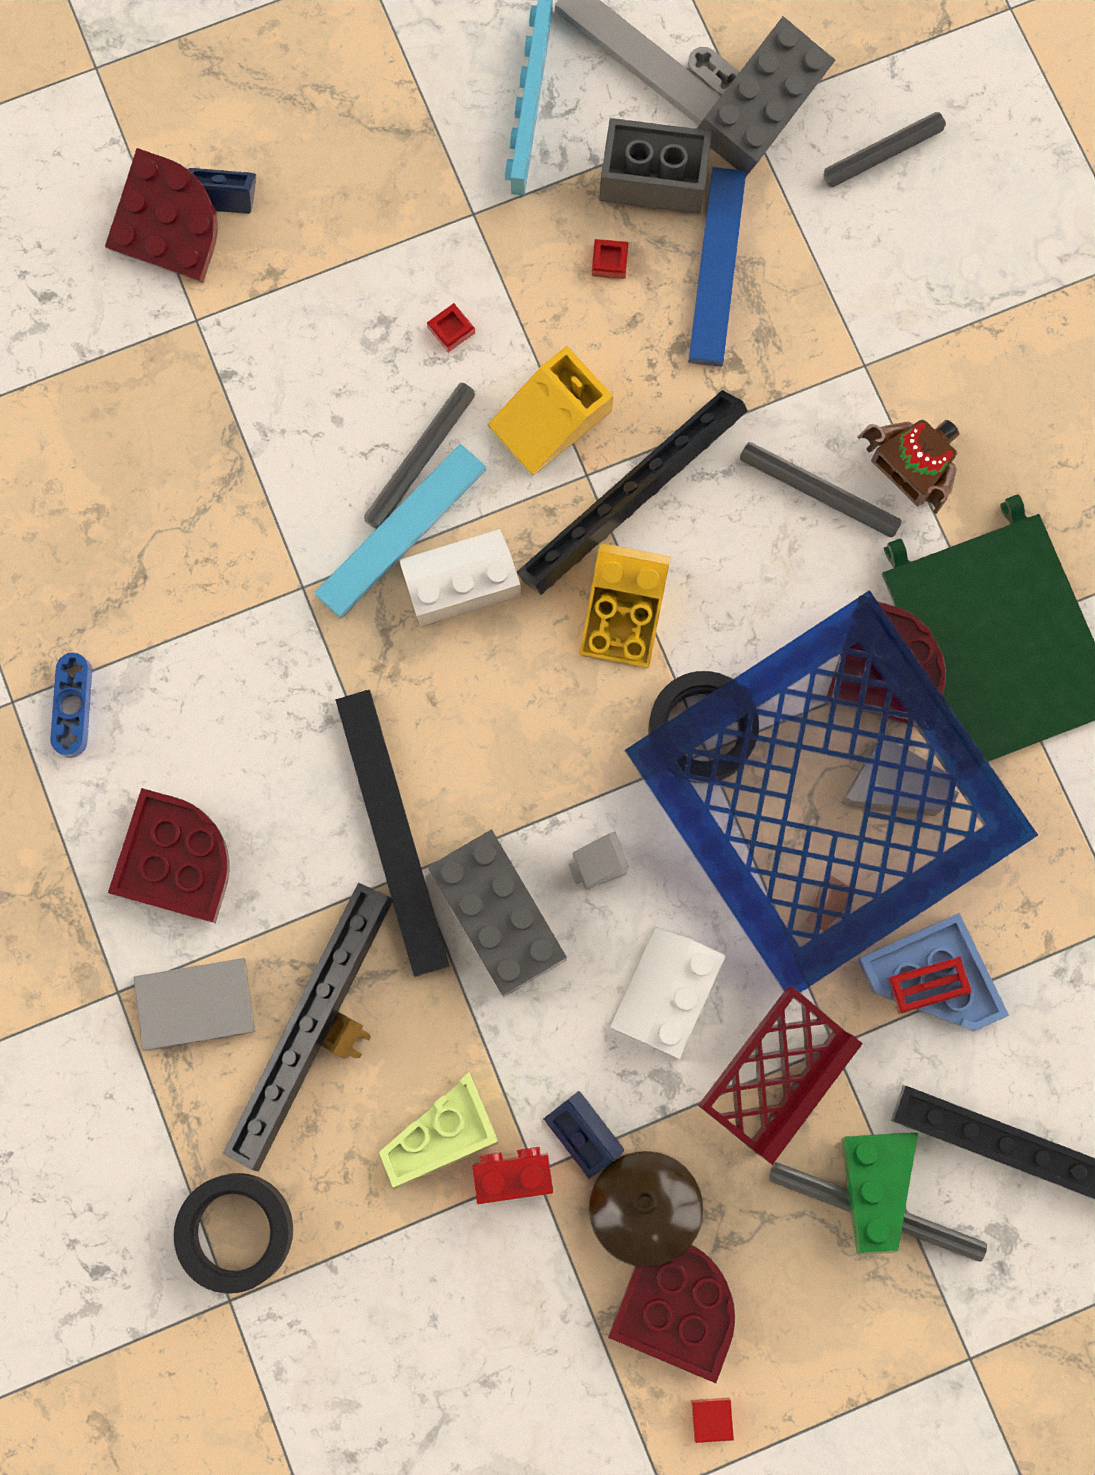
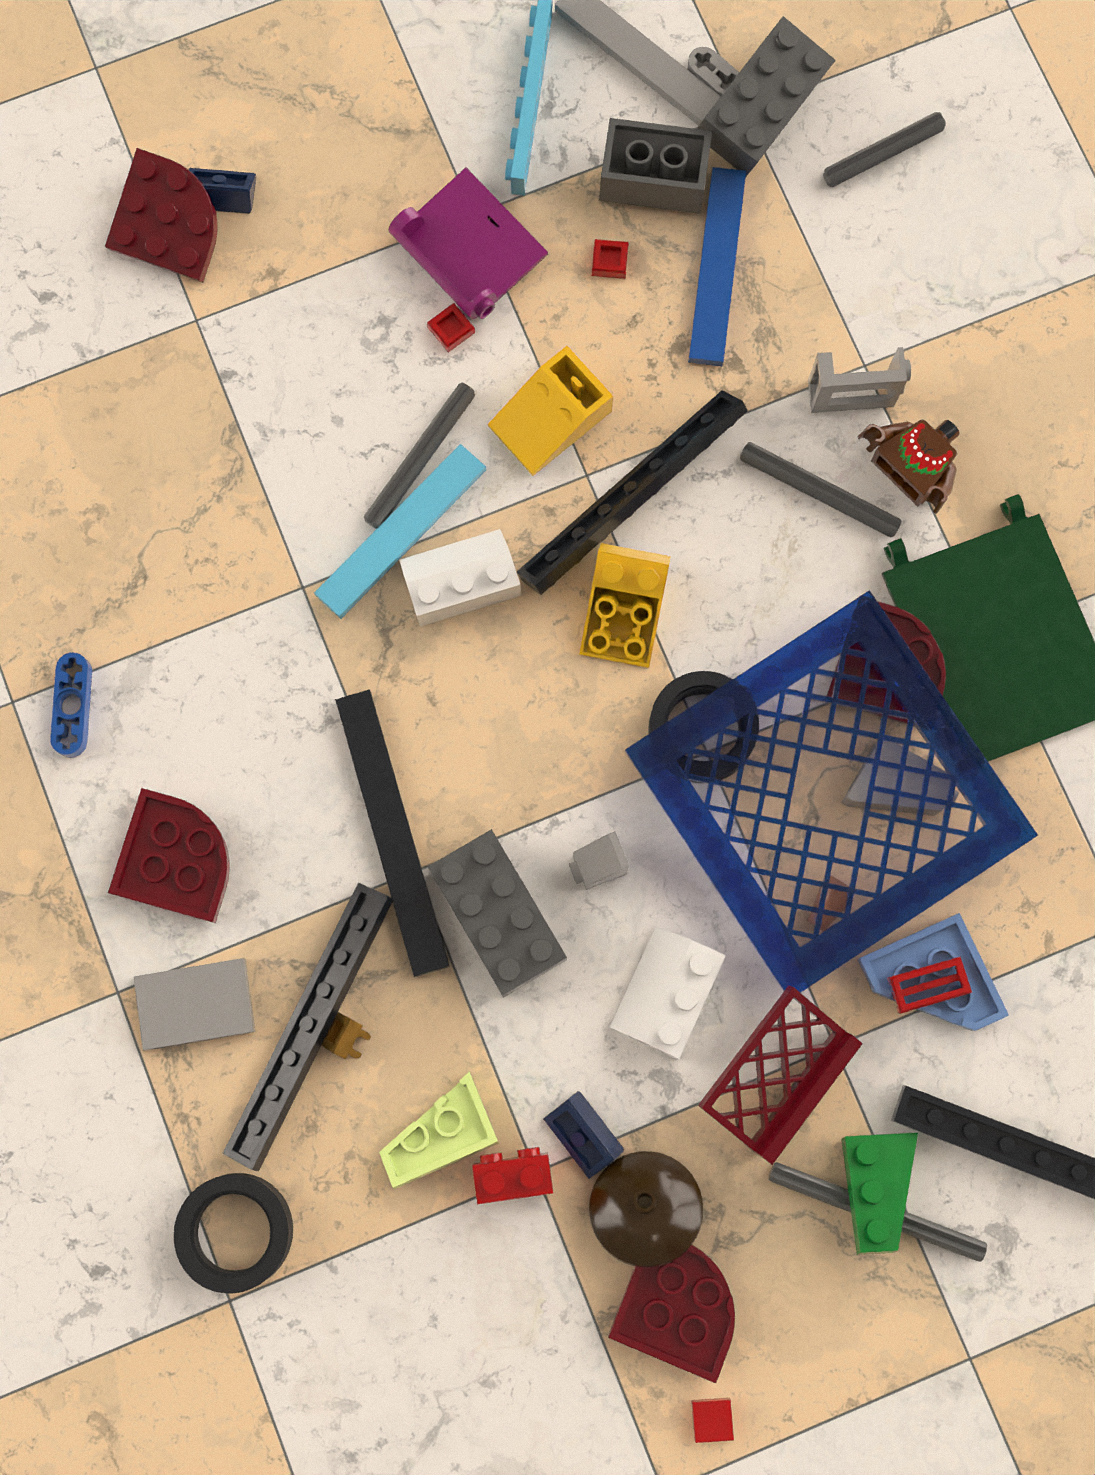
none -> magenta door [388,167,548,319]
none -> light grey panel [808,347,911,413]

